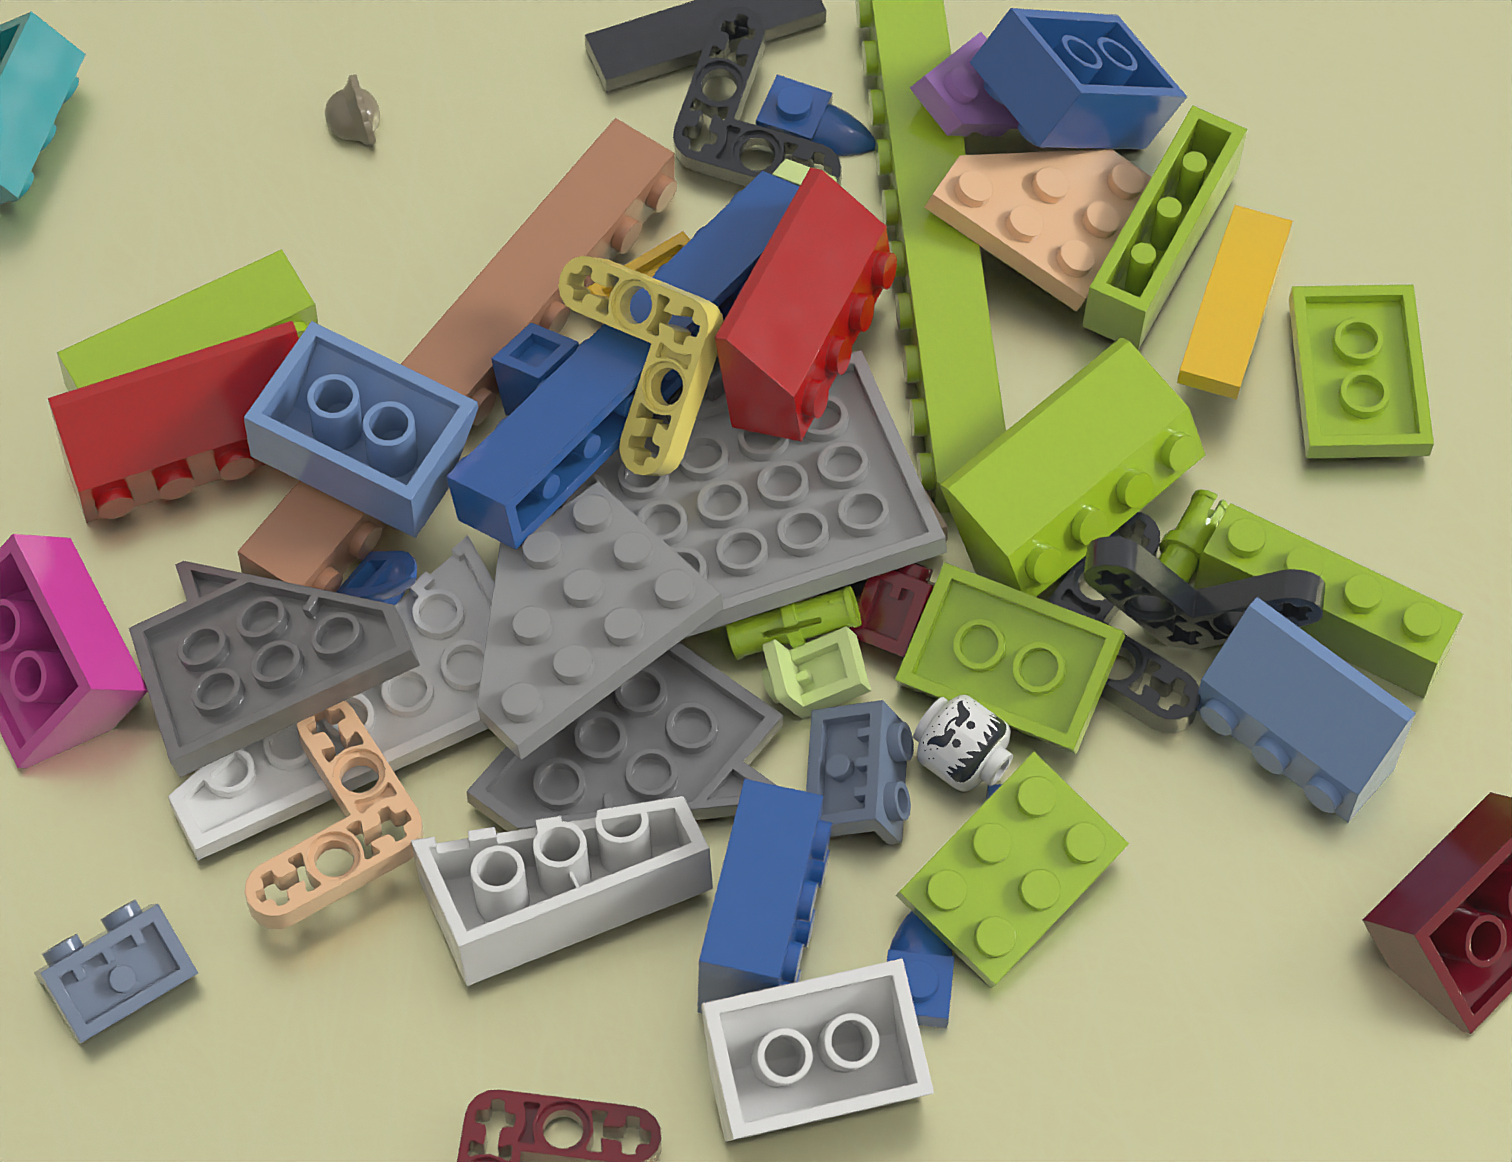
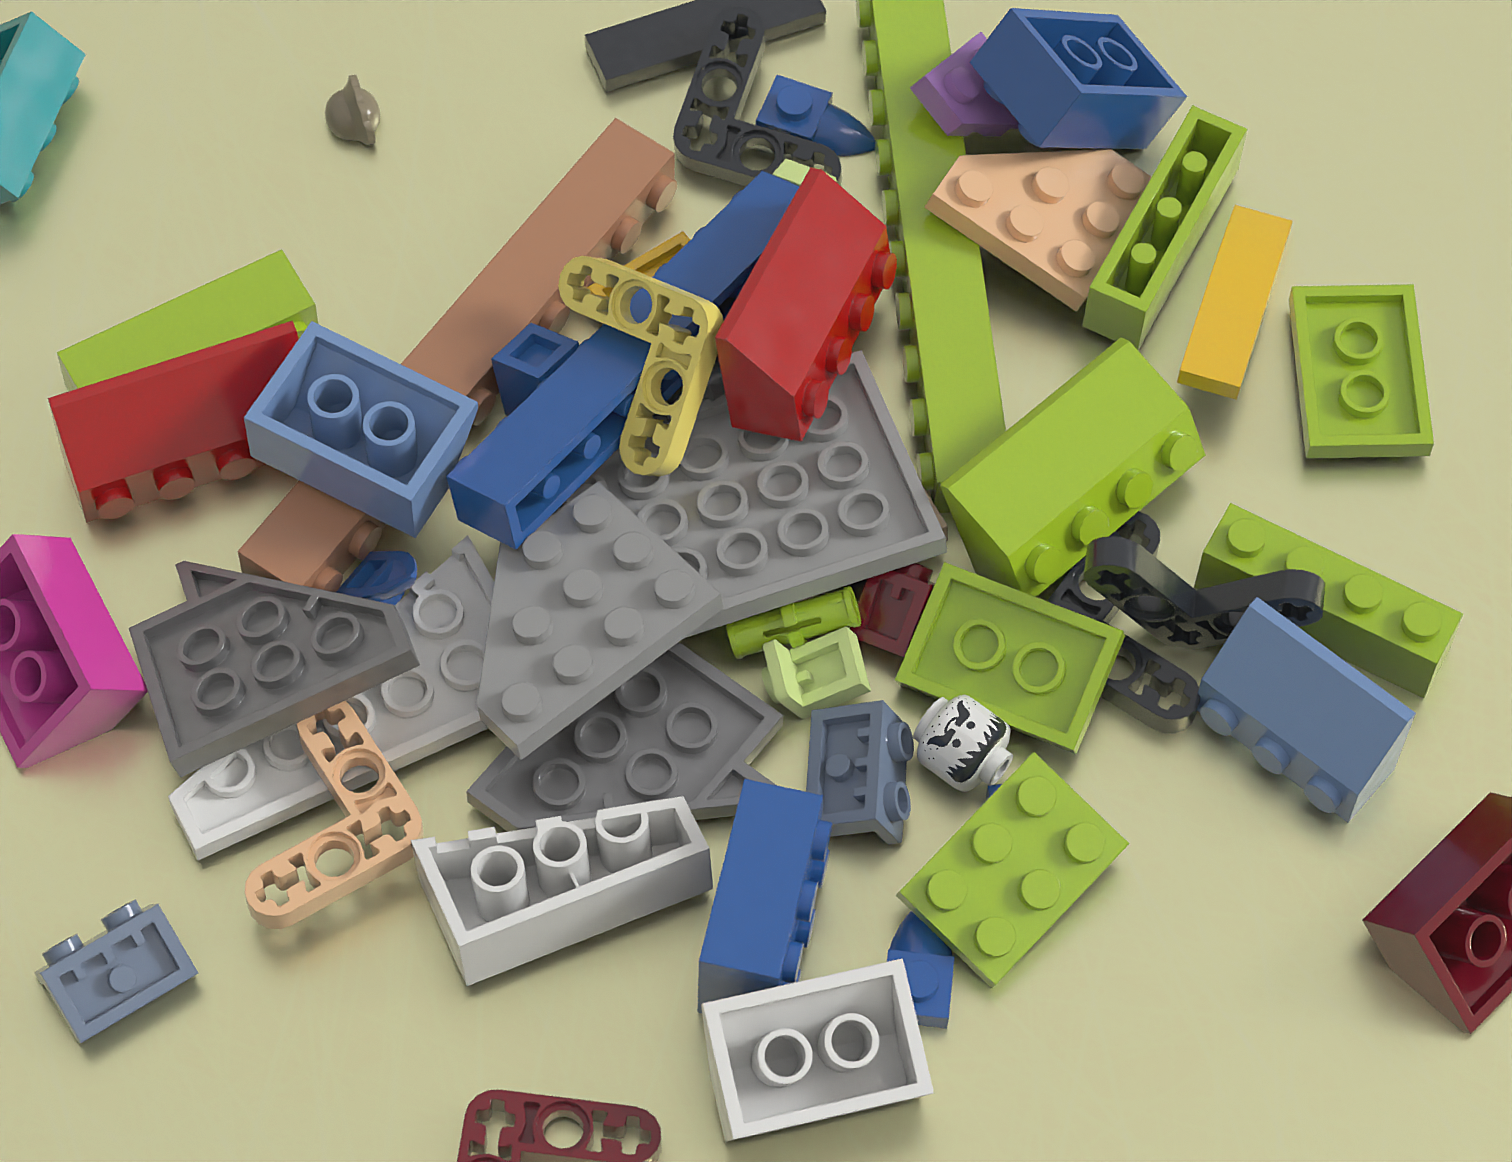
lime pin [1158,489,1229,583] -> none

